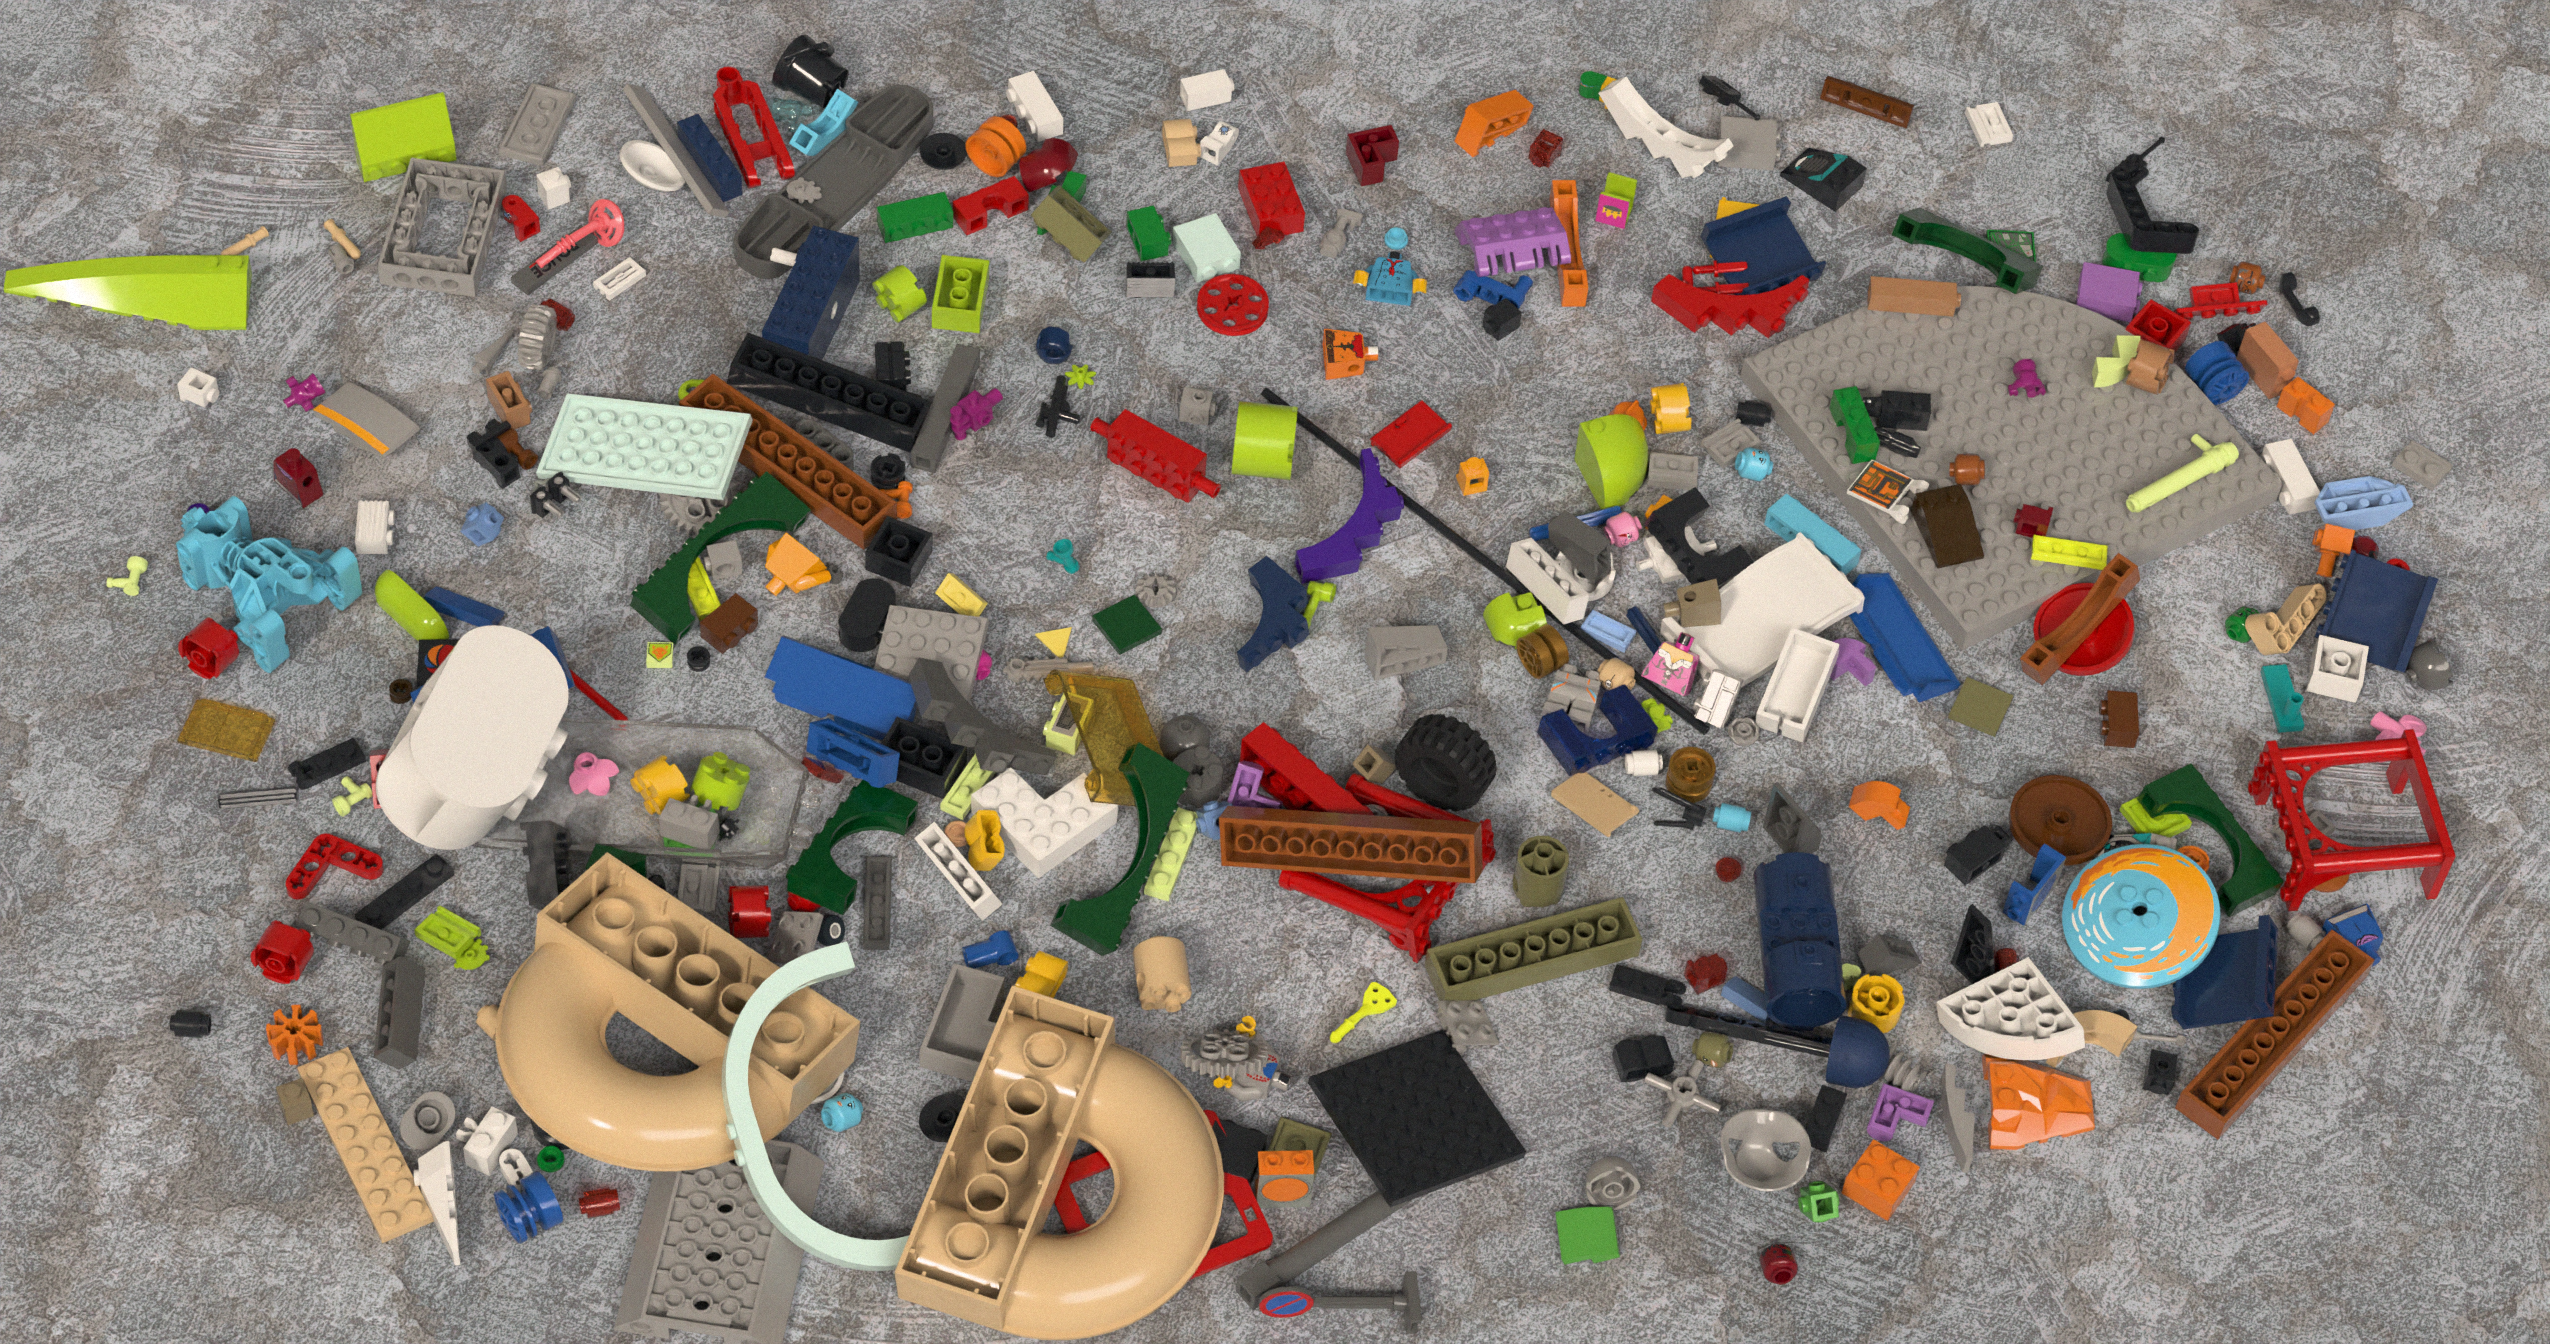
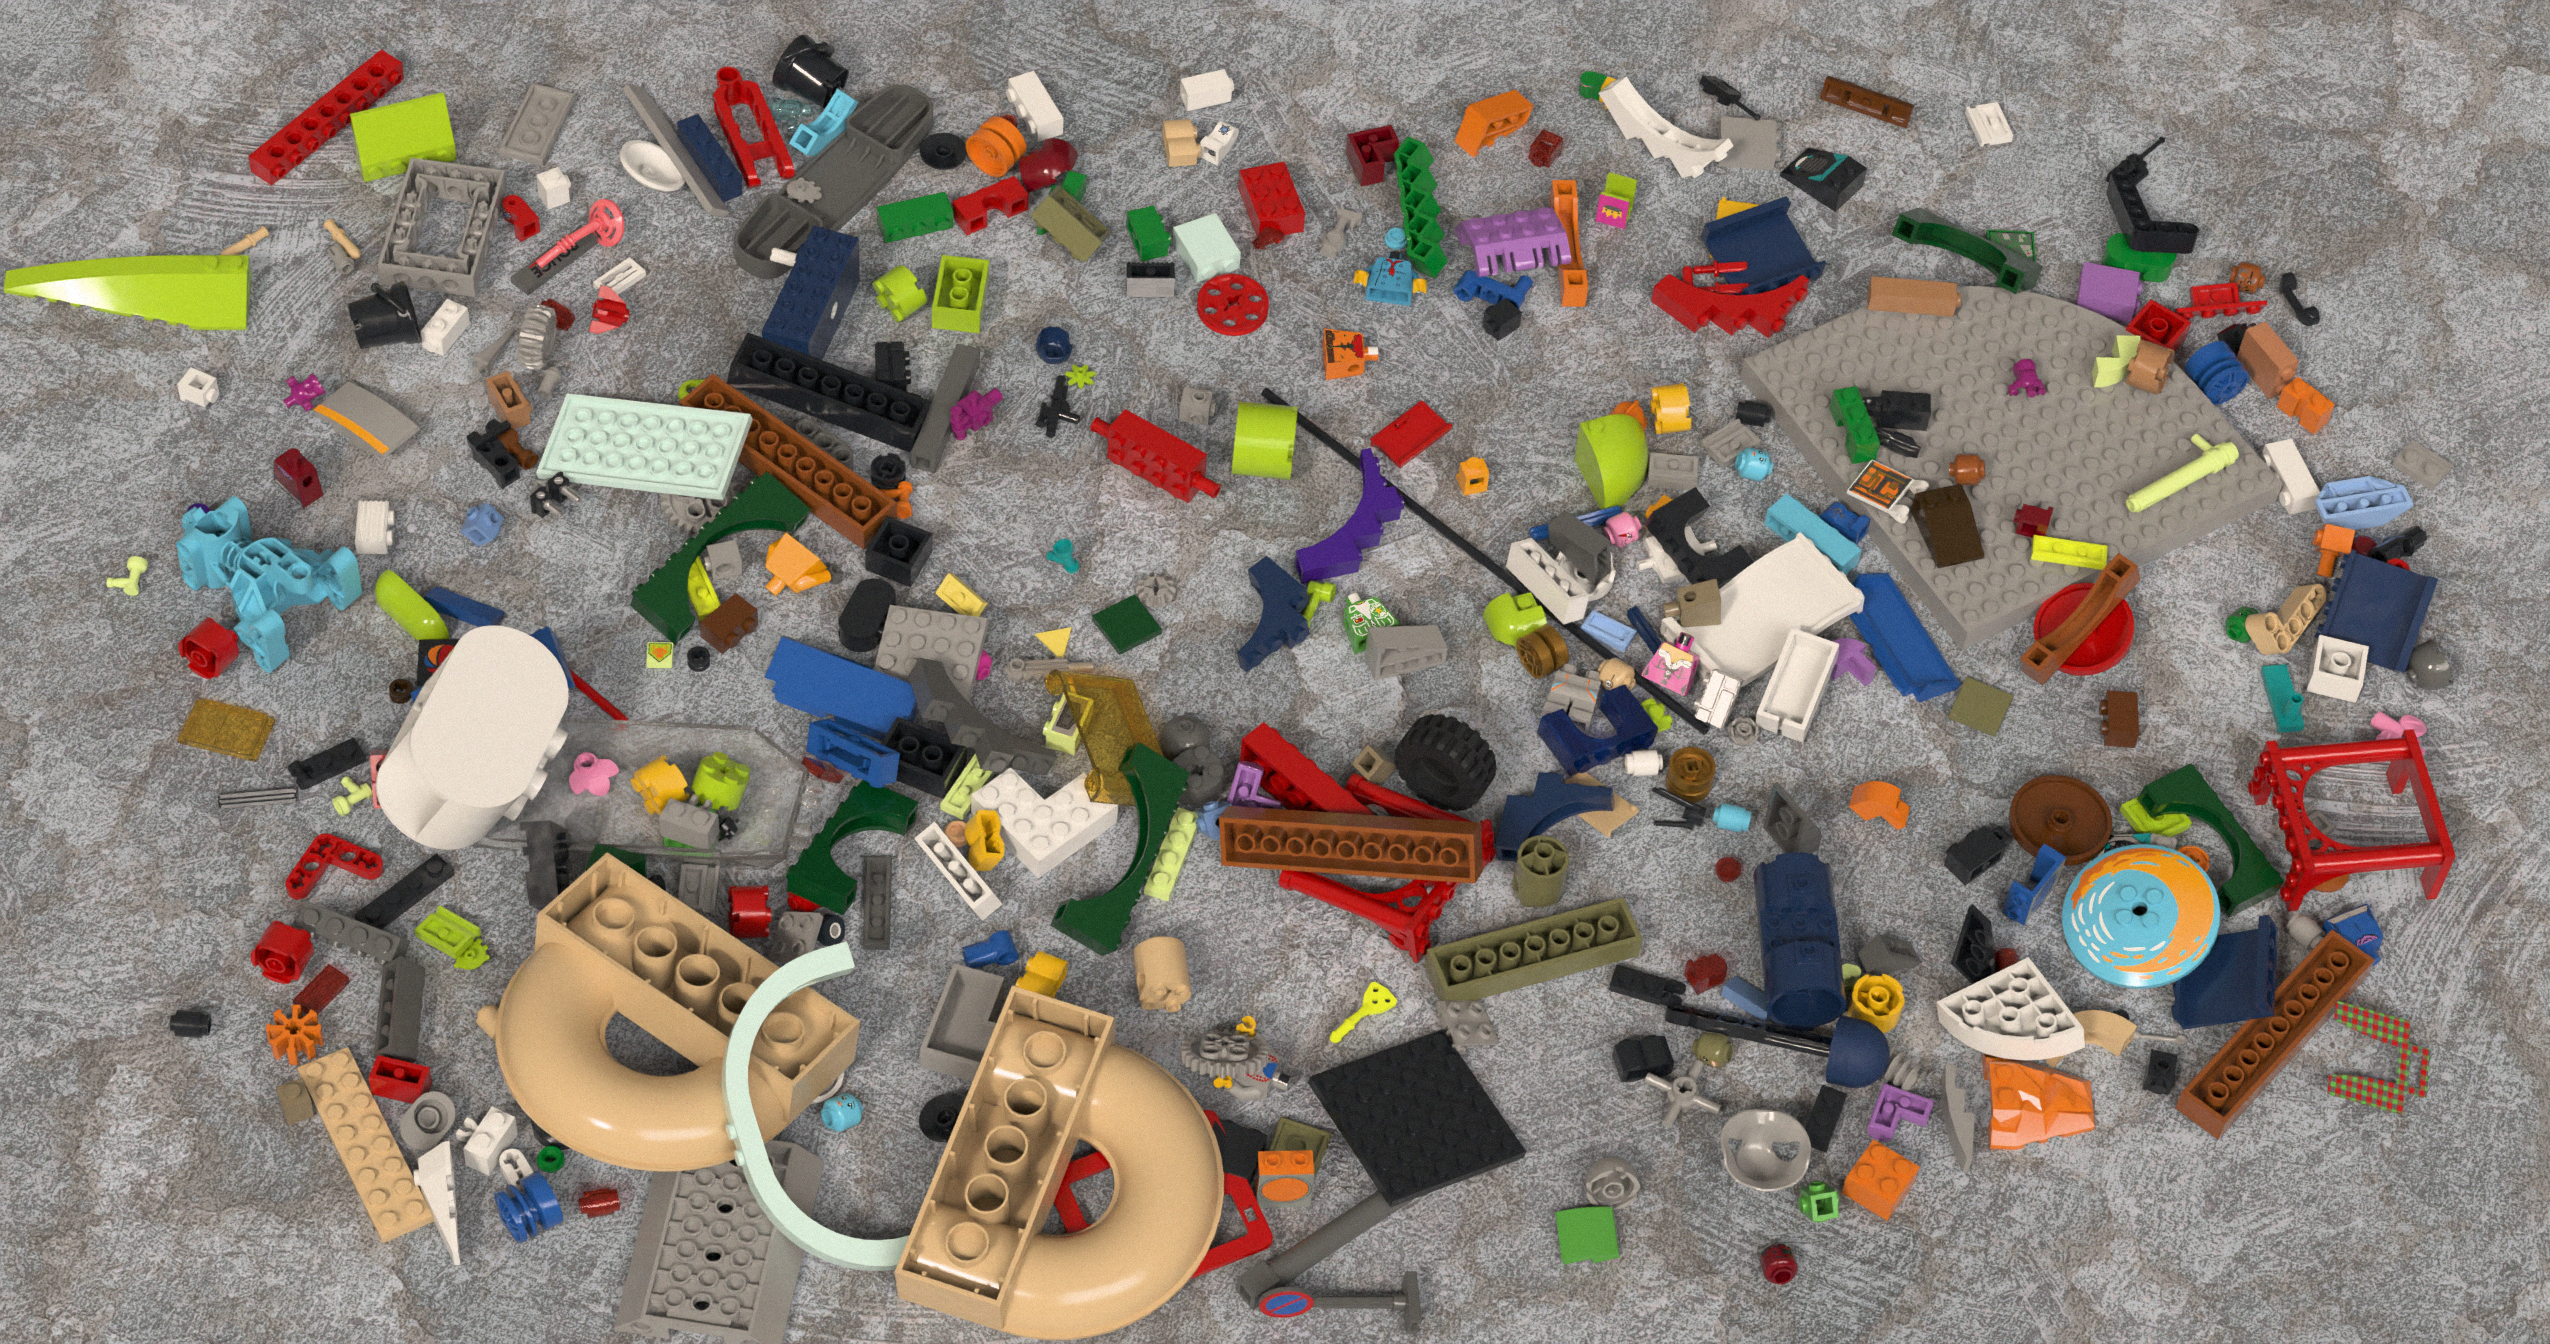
none -> red brick [248,49,404,186]
none -> clear red tile [293,964,350,1015]
none -> black piece [348,281,421,349]
none -> red brick [368,1055,432,1104]
none -> white brick [421,299,470,356]
none -> red brick [589,284,630,334]
none -> bright green torso [1343,593,1399,654]
none -> green brick [1394,136,1448,279]
none -> dark blue arch [1495,772,1615,862]
none -> blue leg [1820,502,1871,545]
none -> piece [2327,1000,2430,1115]
none -> black piece [2368,526,2427,563]

